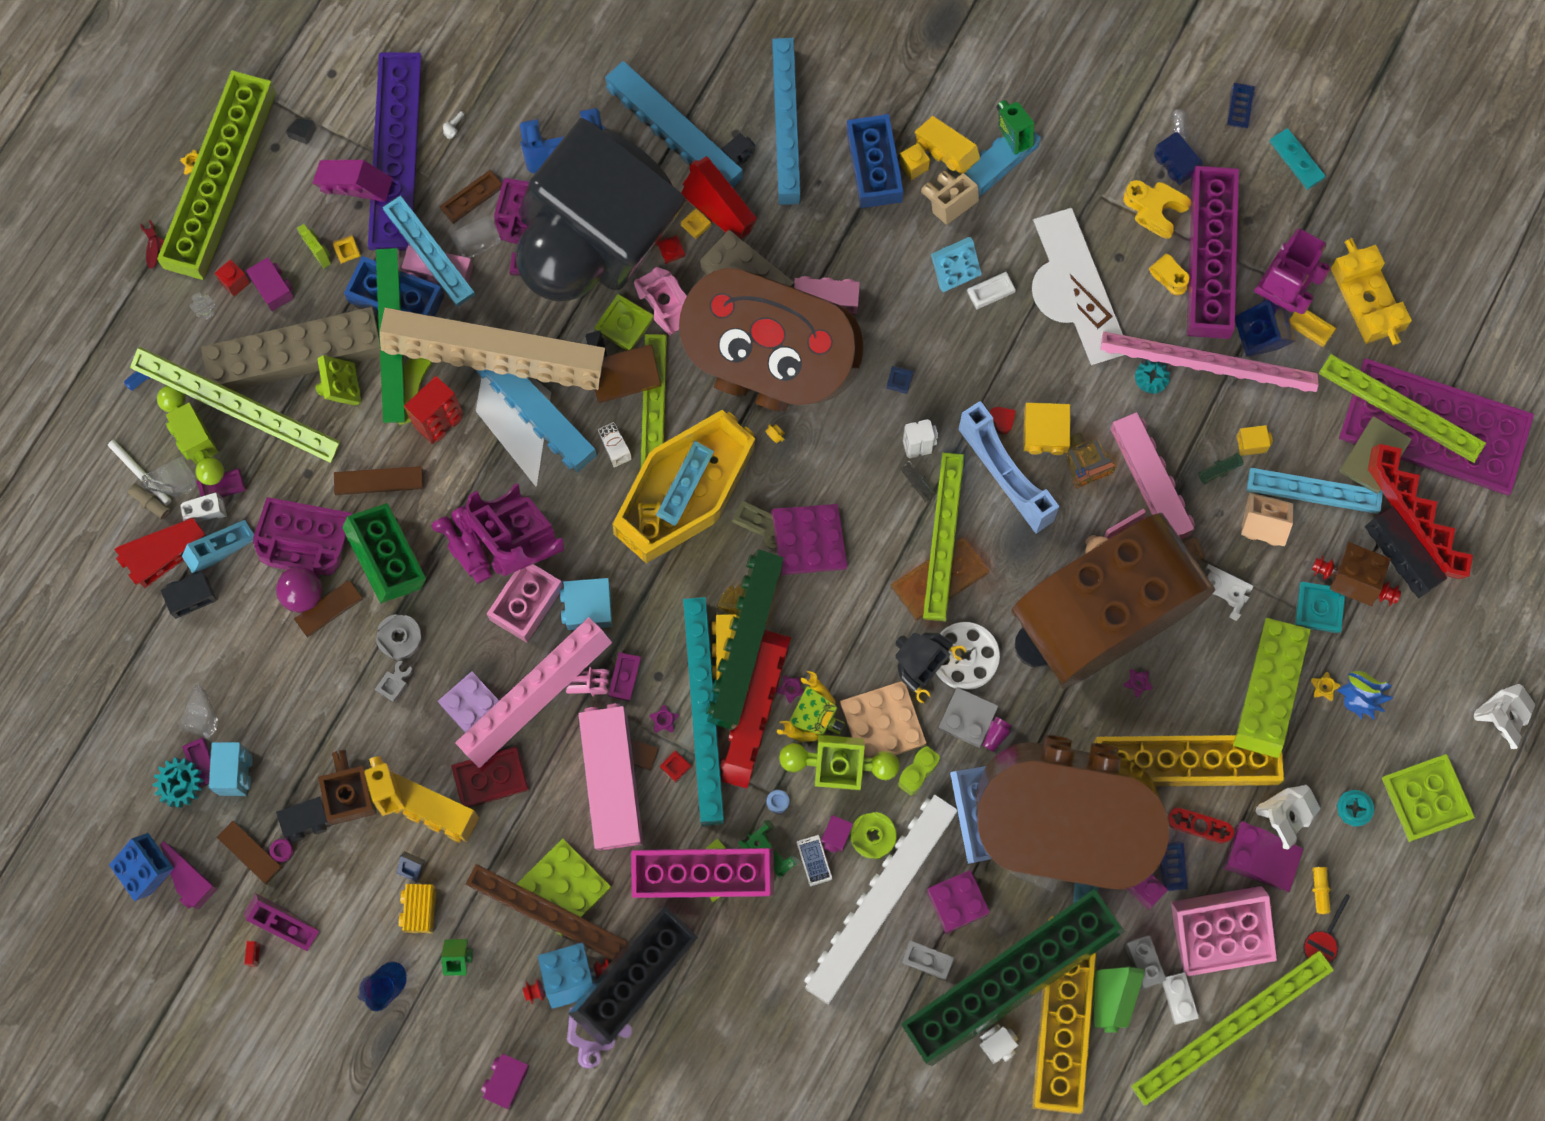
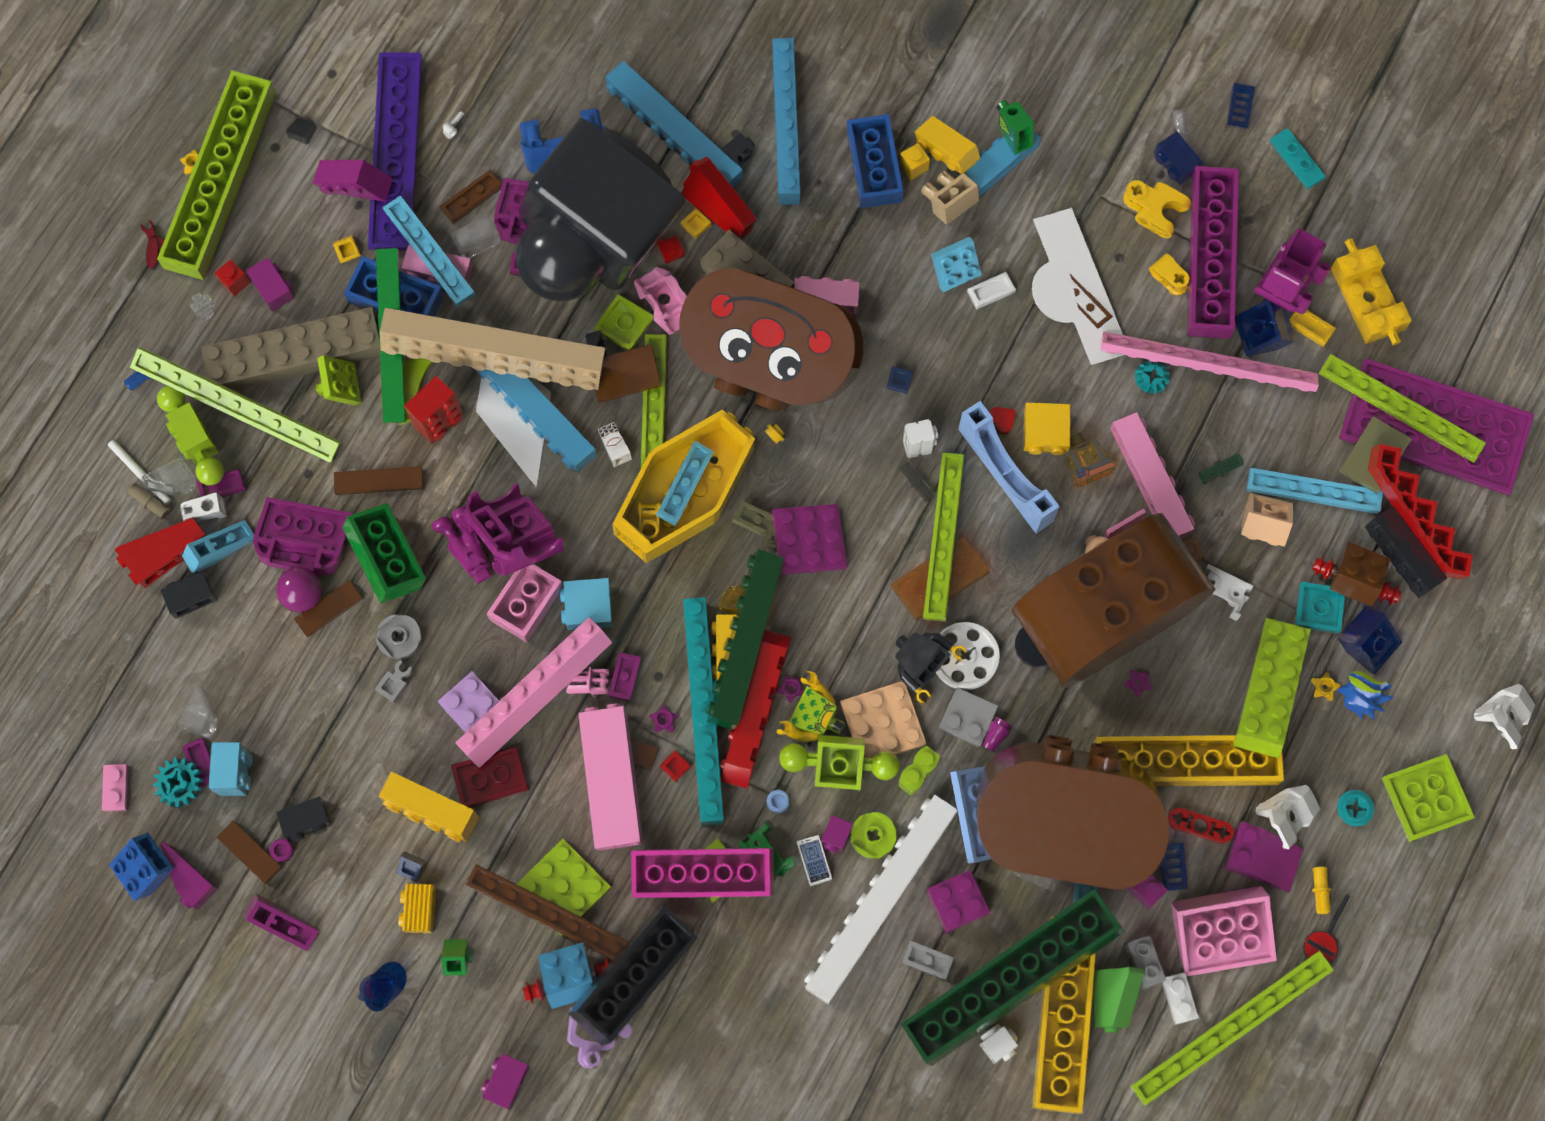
red tile [244,941,260,967] -> none
lime wing [297,224,331,269] -> none
reddish brown brick [318,750,377,825] -> none
yellow torso [365,756,405,816] -> none
yellow brick [1236,425,1273,456] -> none
none -> bright pink plate [102,764,129,812]
none -> clear blue slope [1337,606,1402,675]

